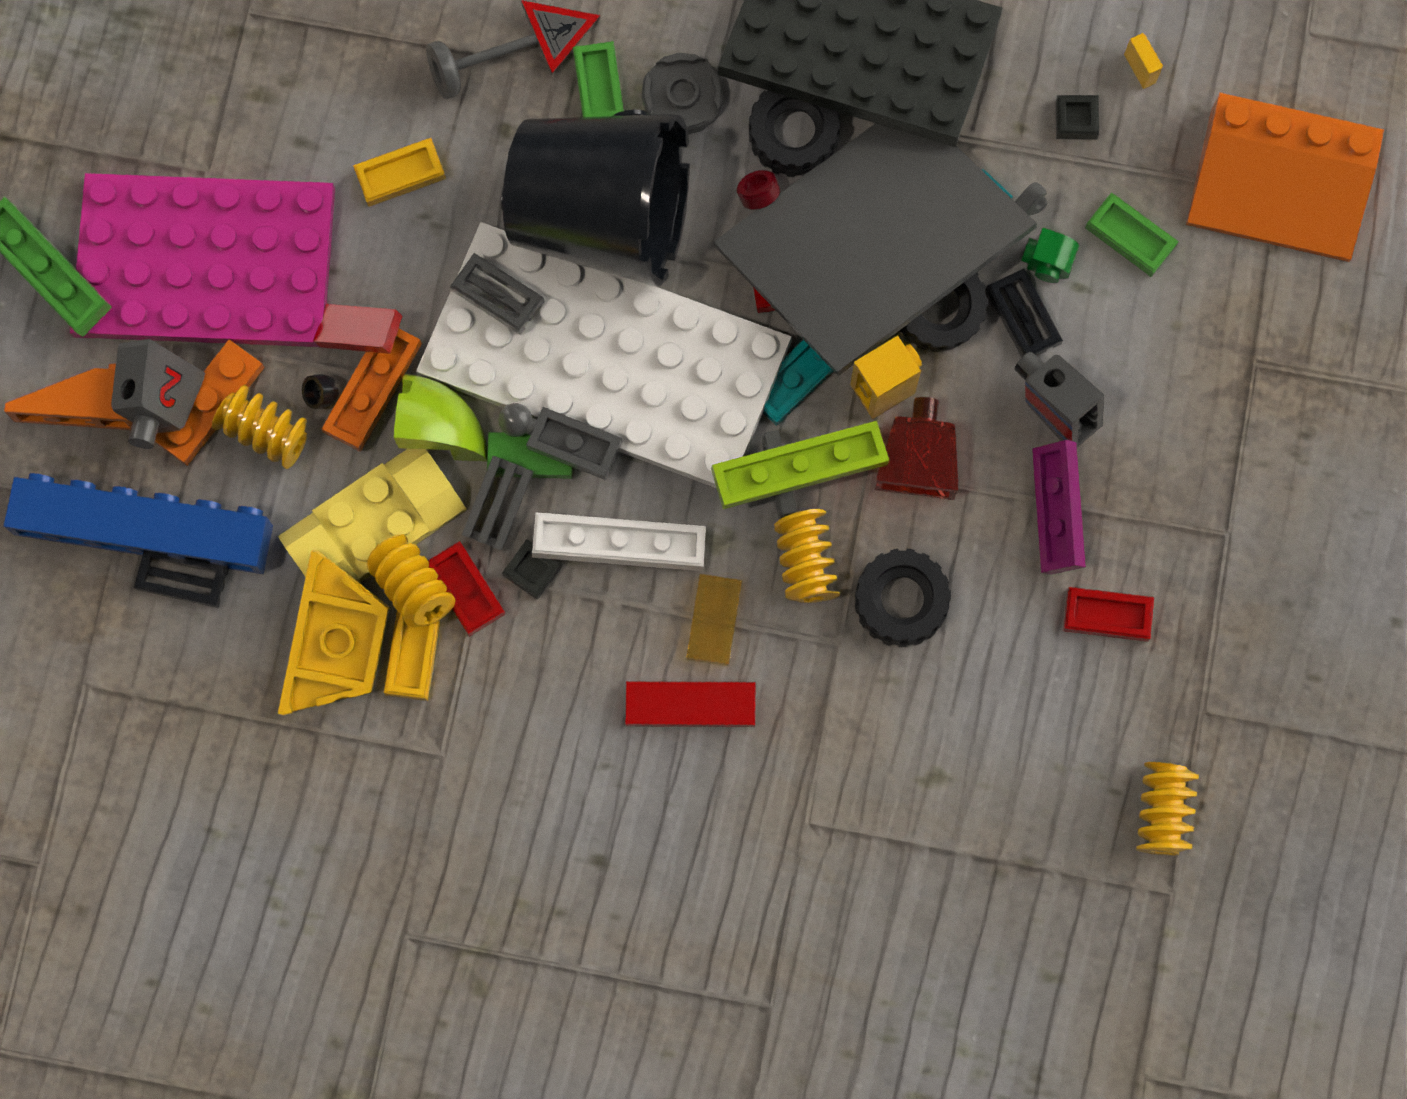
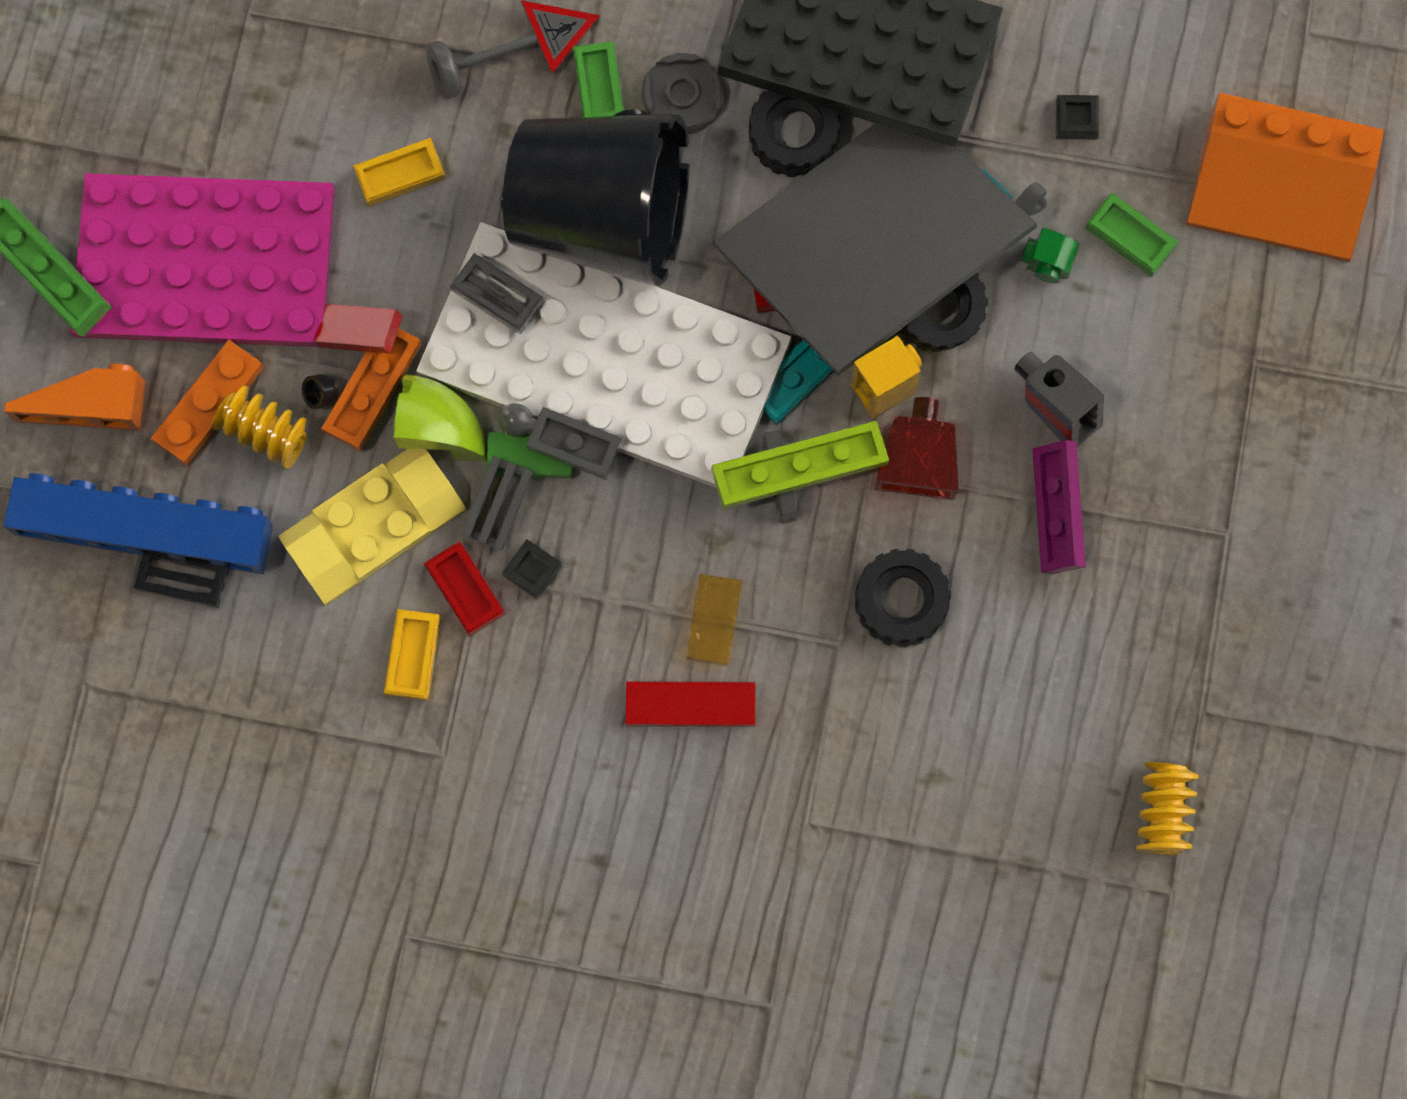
dark grey torso [111,339,205,449] -> none
yellow wing [278,550,390,715] -> none
yellow piece [367,534,456,628] -> none
white tile [532,512,706,571] -> none
dark red tile [736,170,780,210] -> none
yellow piece [774,509,840,603] -> none
black tile [986,268,1063,358] -> none
red tile [1063,587,1154,642] -> none
yellow tile [1124,33,1163,89] -> none

